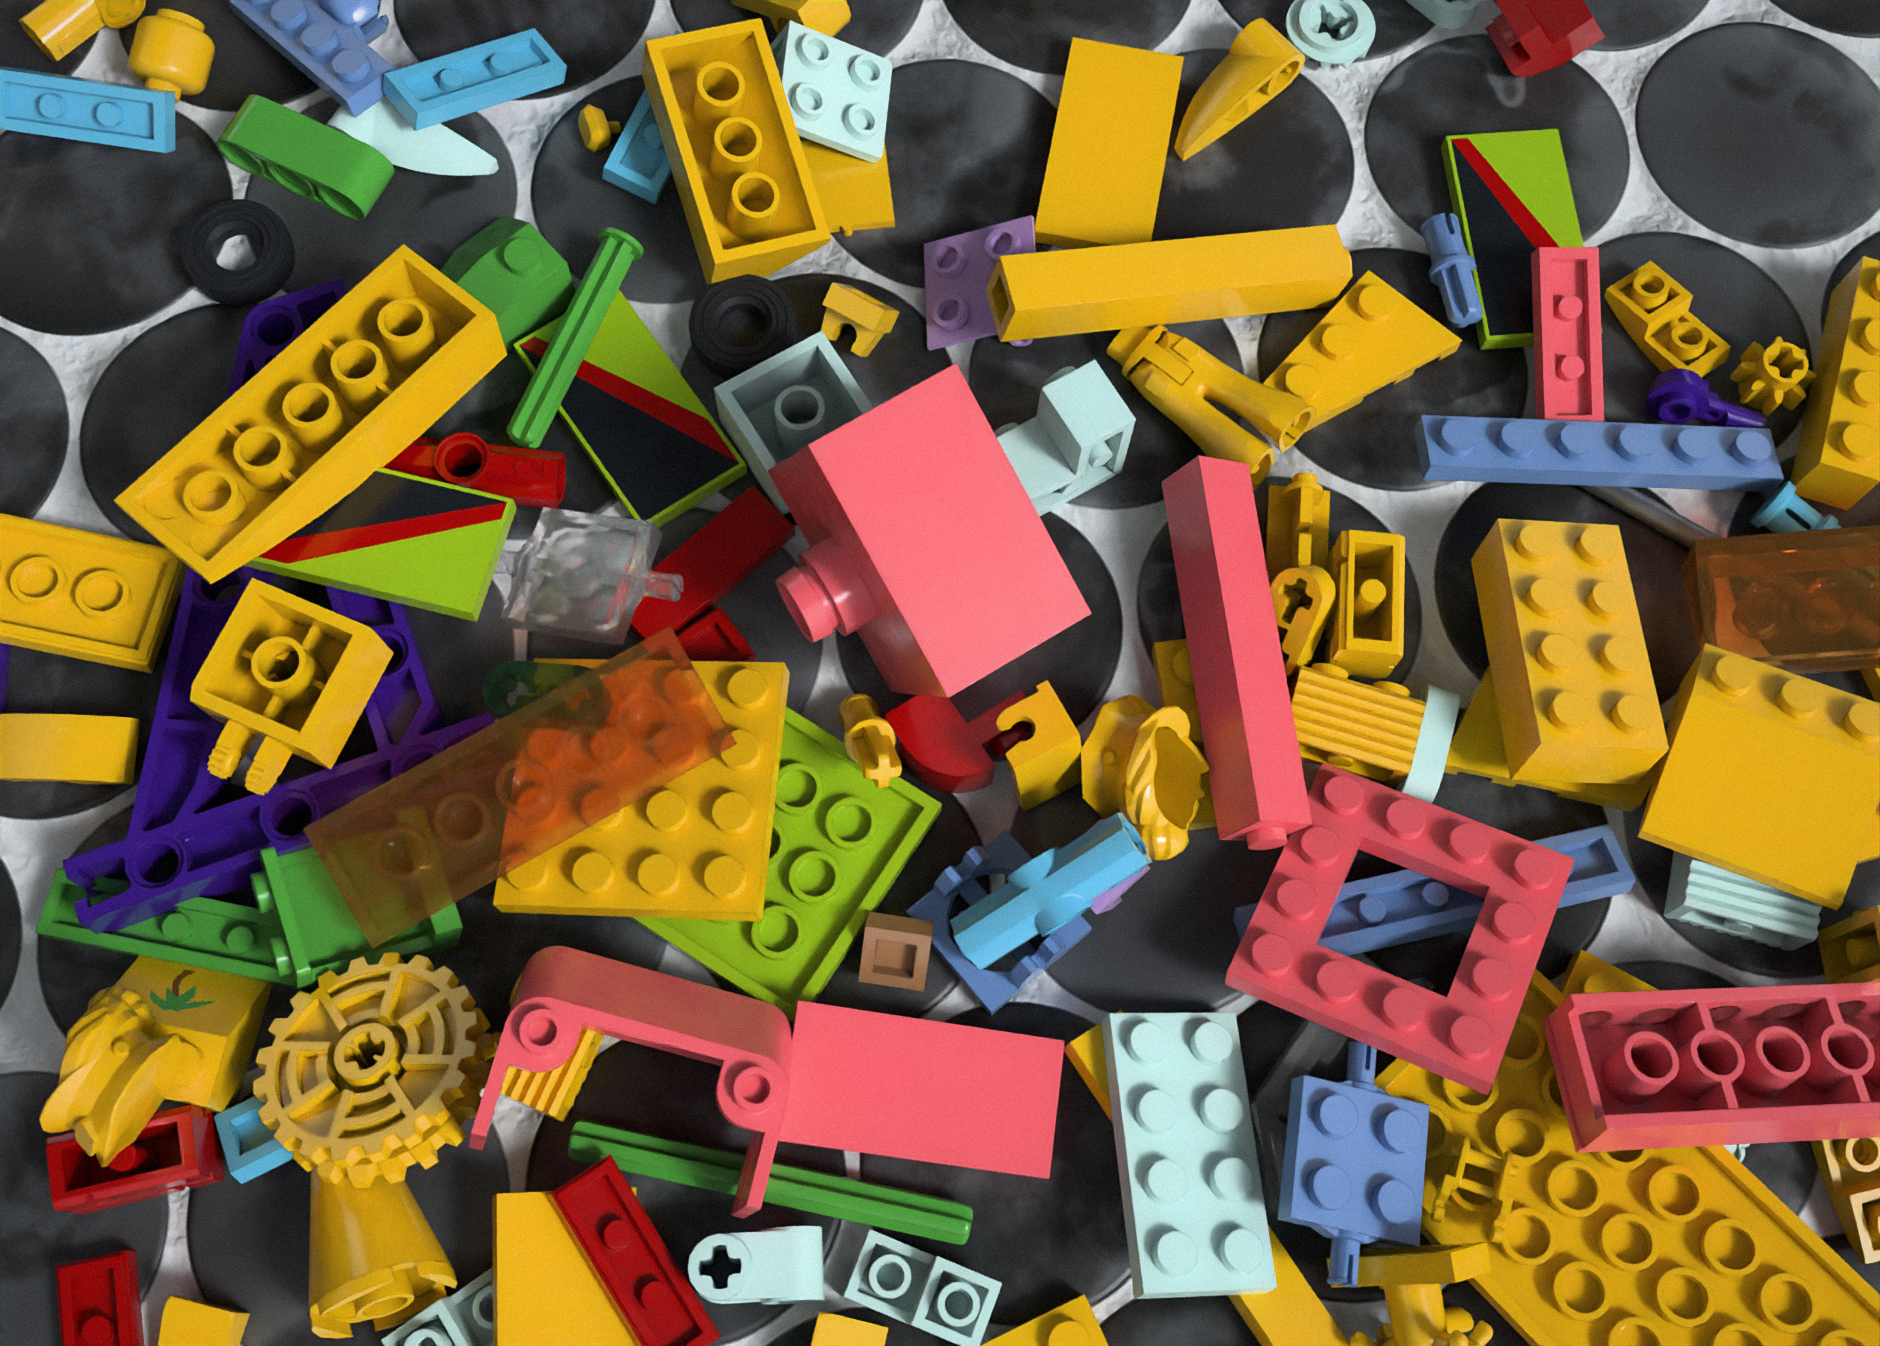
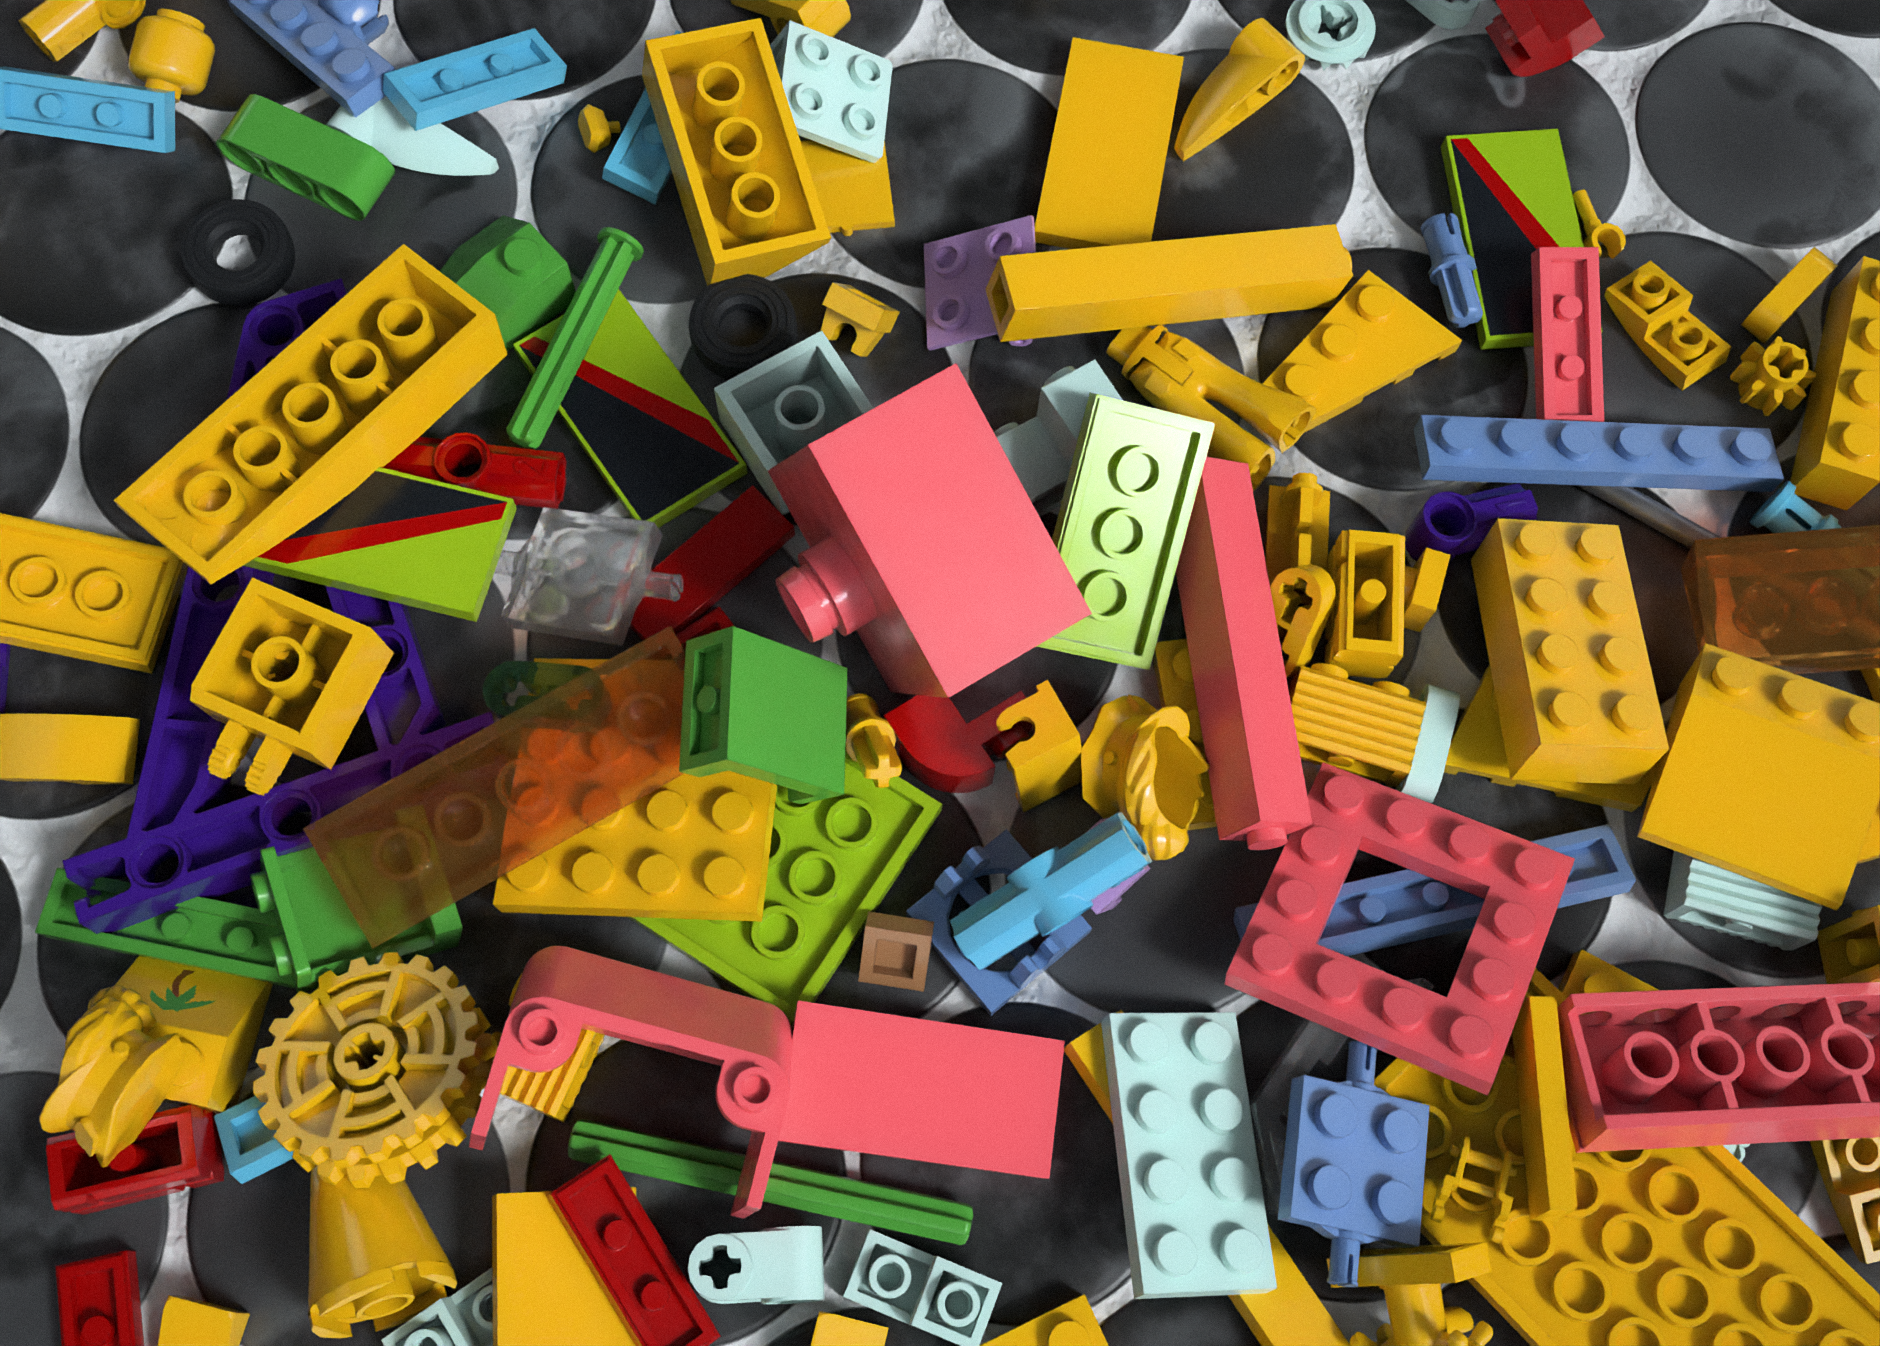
dark purple plate [1646,369,1766,428] -> none
none -> bright green panel [679,626,848,804]
none -> tile [1036,392,1215,670]
none -> yellow plate [1404,547,1450,632]
none -> dark purple piece [1405,483,1538,564]
none -> yellow tile [1513,996,1577,1221]
none -> yellow hand [1573,189,1626,259]
none -> yellow beam [1741,247,1838,344]

